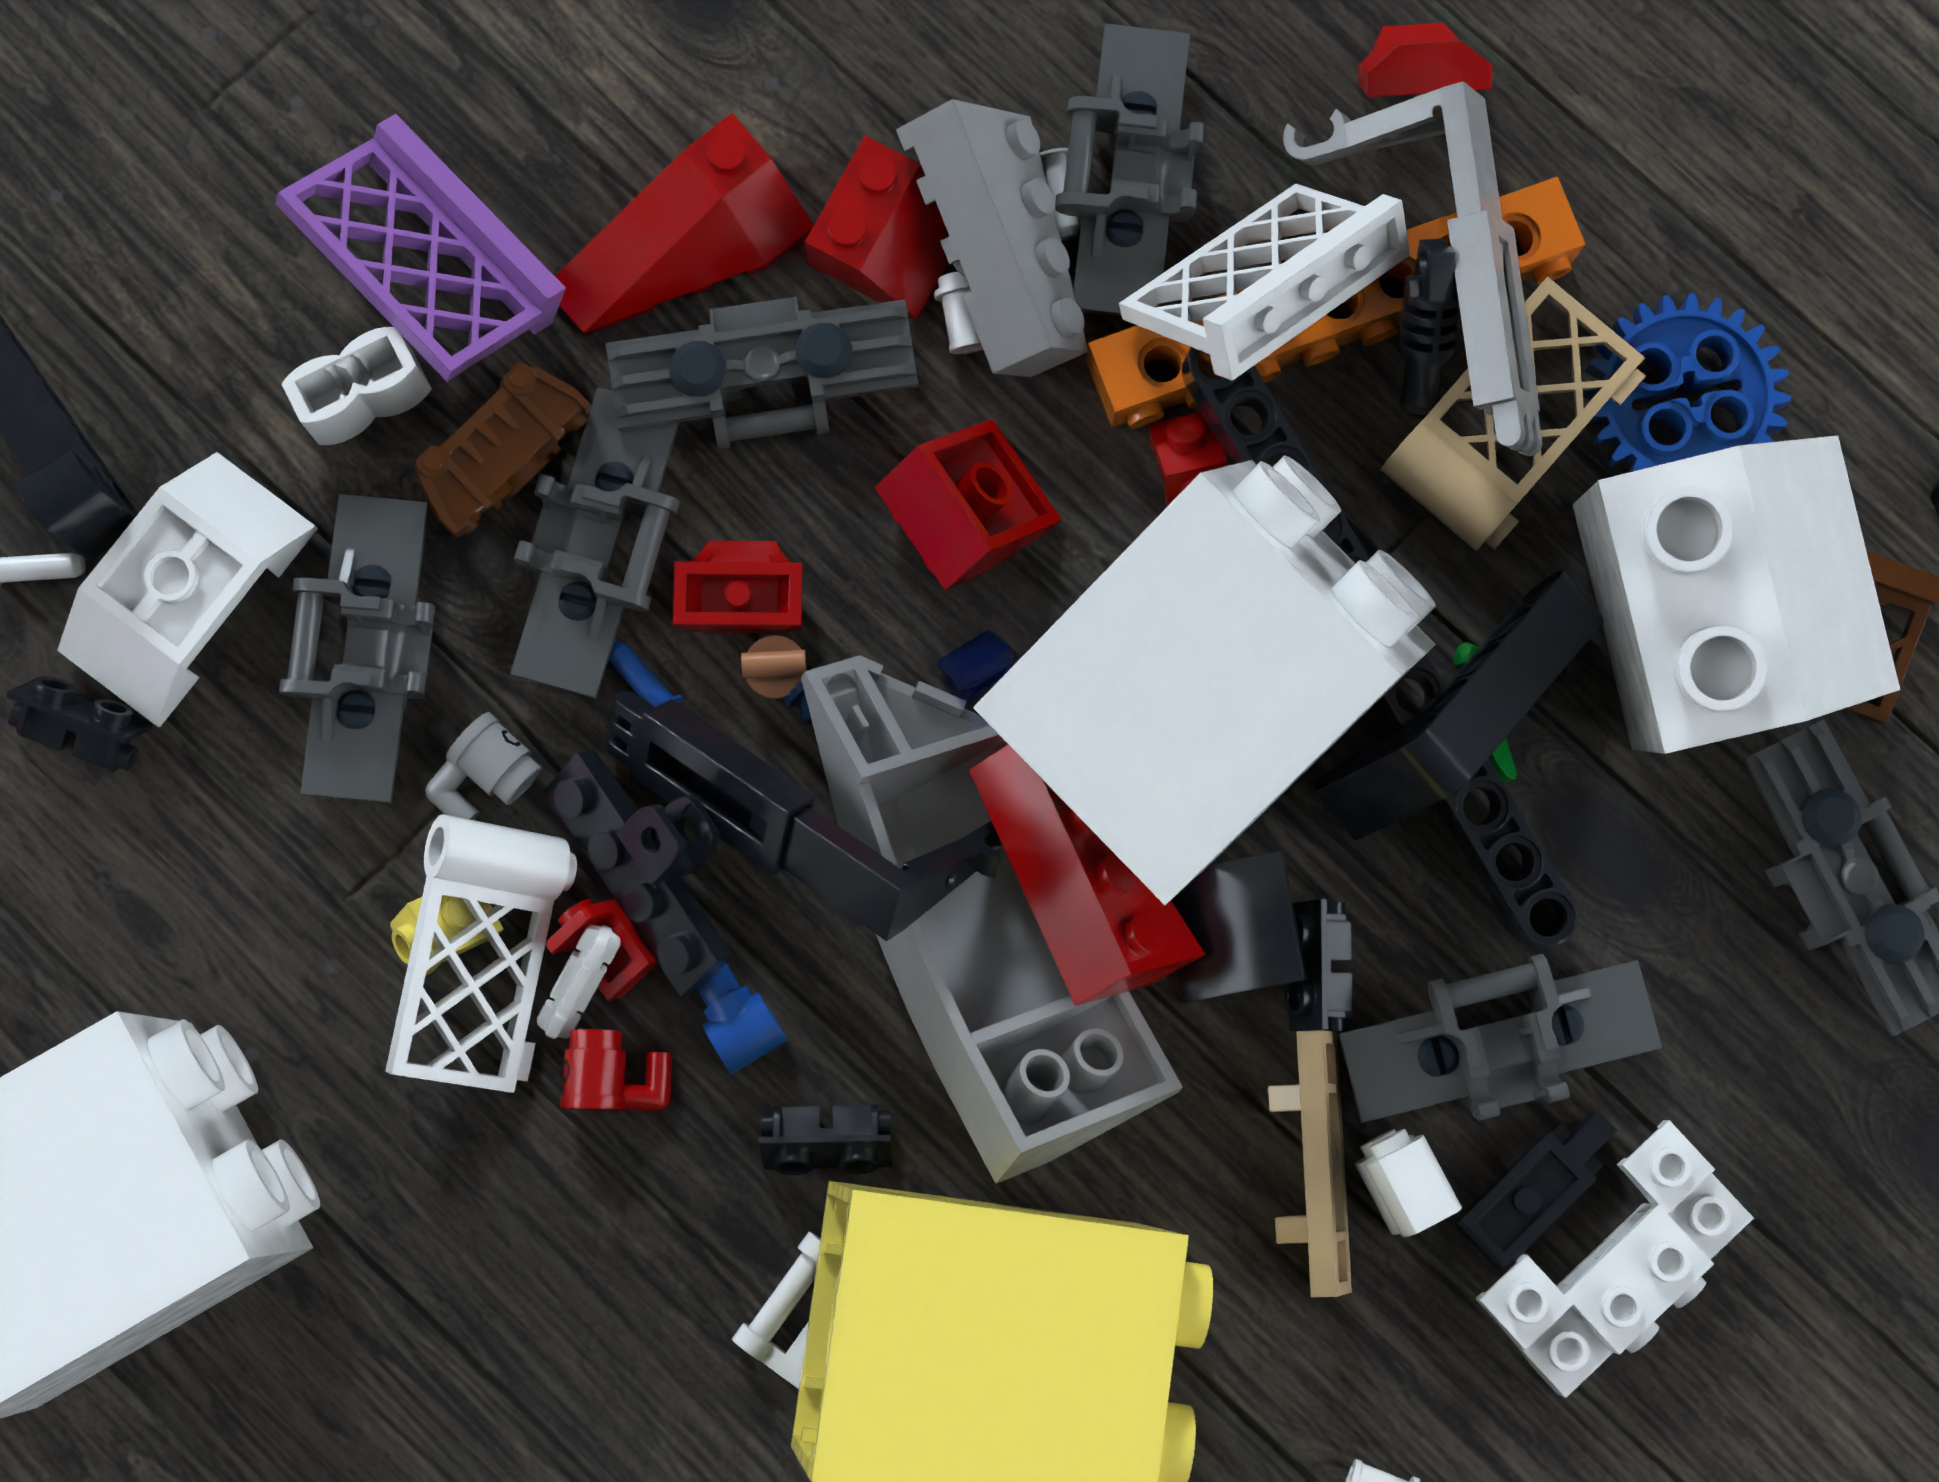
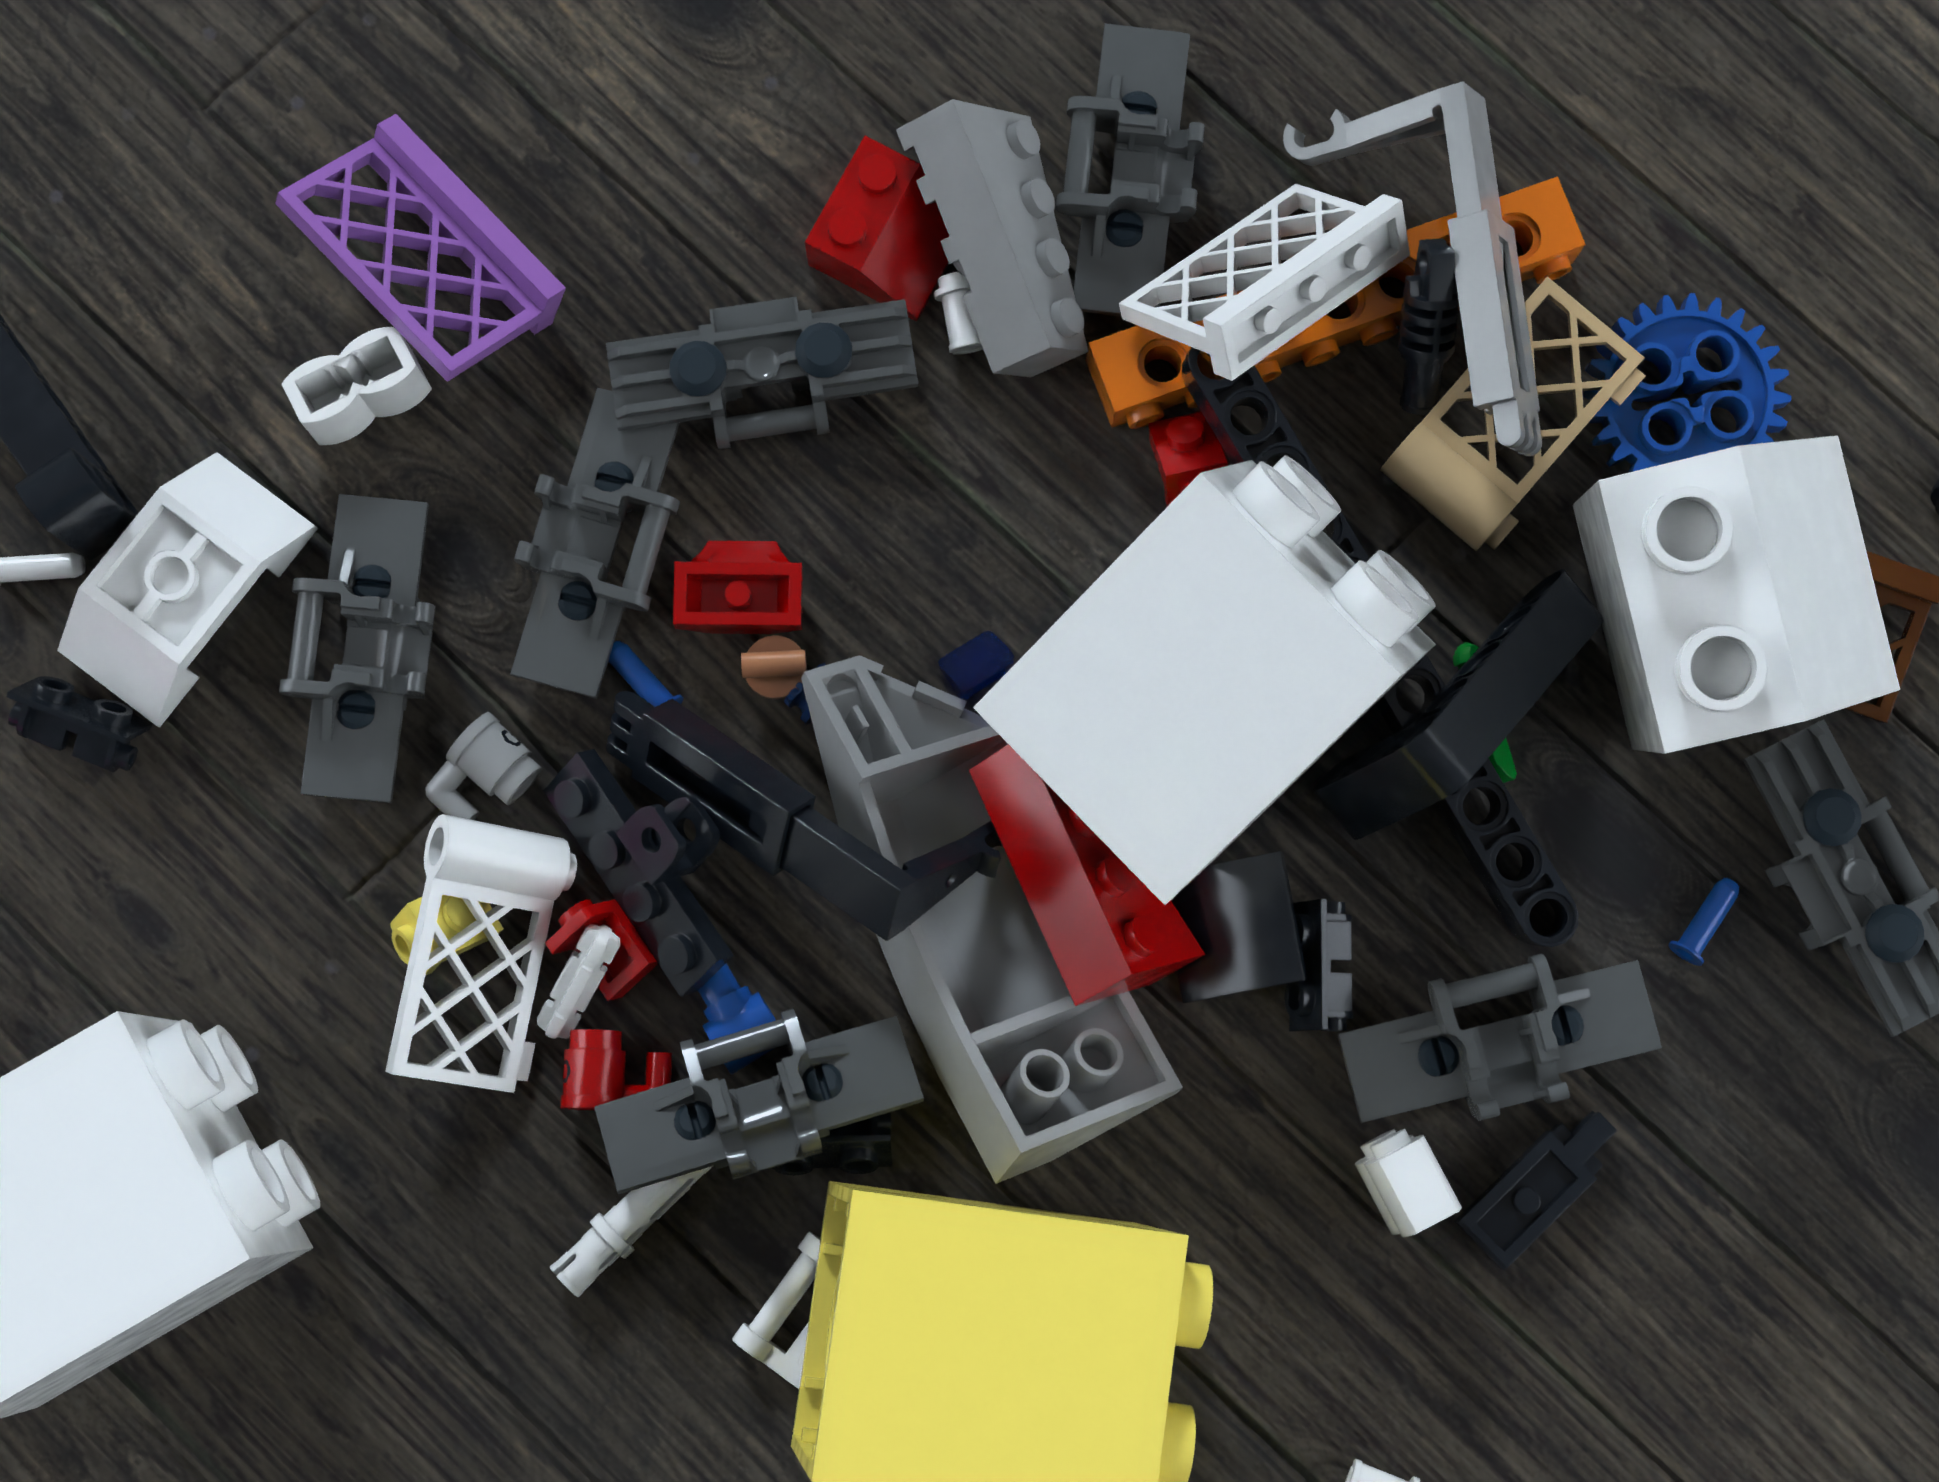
reddish brown piece [415,363,591,538] -> none
red wedge [555,113,814,336] -> none
red slope [874,419,1062,591] -> none
white piece [1039,148,1079,240] -> none
tan hinge [1268,1030,1352,1297] -> none
red slope [1358,22,1492,98] -> none
white bracket [1475,1120,1754,1398] -> none
none -> white pin [550,1166,713,1297]
none -> dark grey piece [594,1008,924,1195]
none -> blue piece [1668,878,1739,966]

